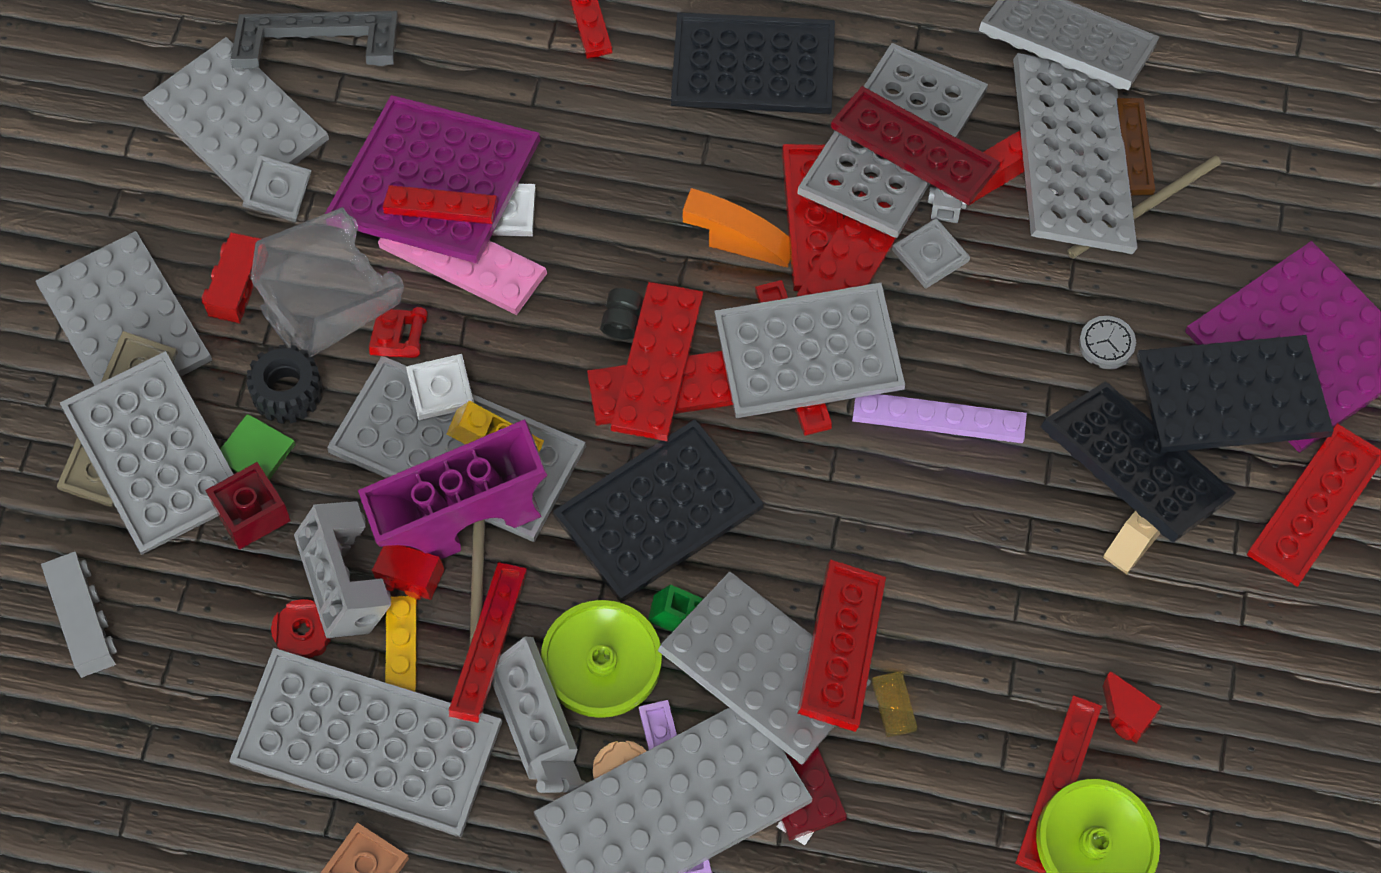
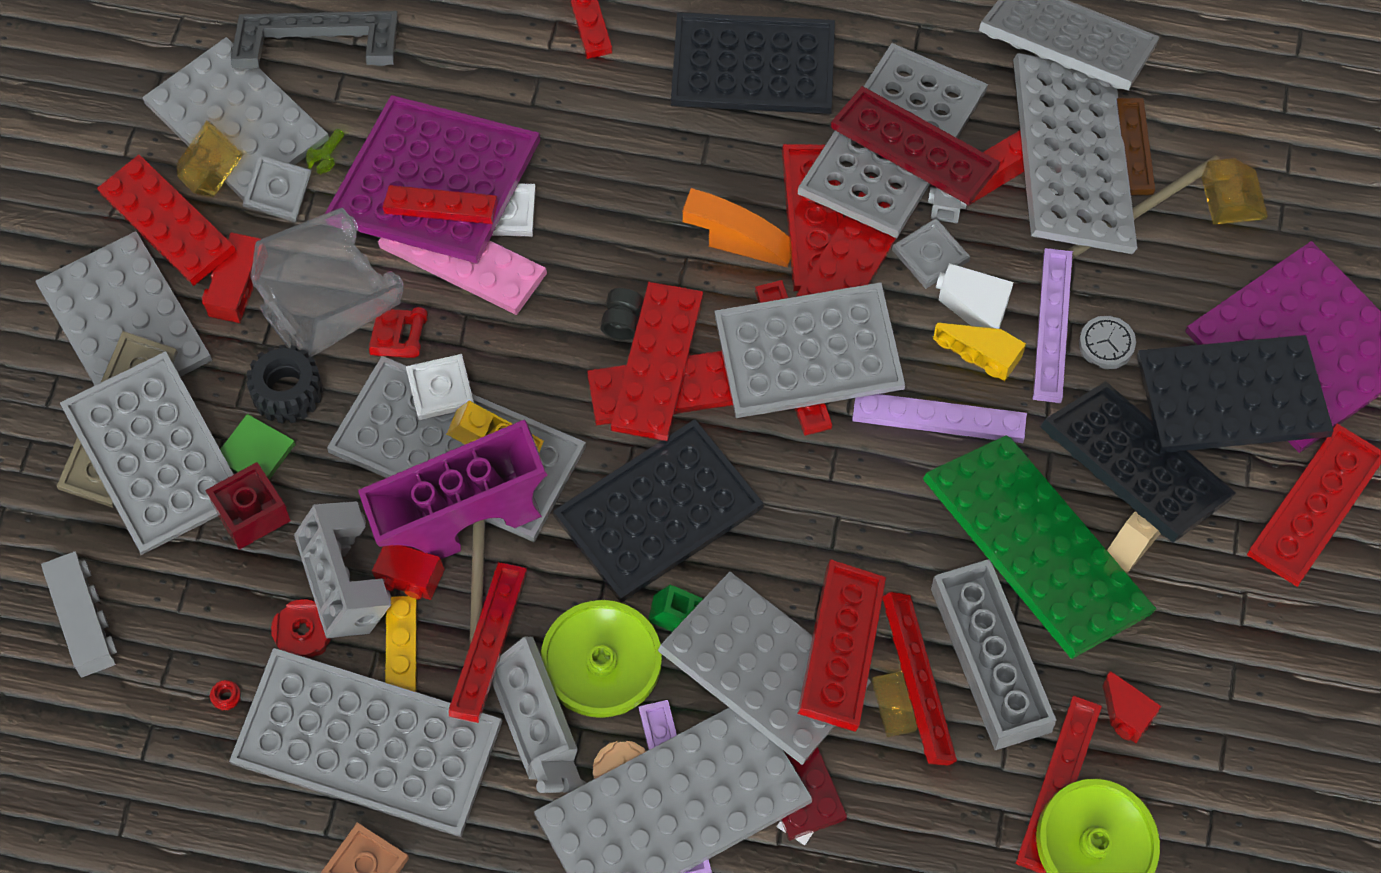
none -> red plate [97,154,237,286]
none -> clear yellow slope [177,120,244,197]
none -> red plate [210,680,241,710]
none -> clear neon green bar [306,129,344,174]
none -> red plate [882,592,957,766]
none -> green plate [923,435,1156,659]
none -> light grey brick [931,559,1057,750]
none -> yellow slope [933,323,1026,381]
none -> white slope [936,263,1014,329]
none -> lavender plate [1033,248,1073,403]
none -> clear yellow slope [1202,158,1268,225]

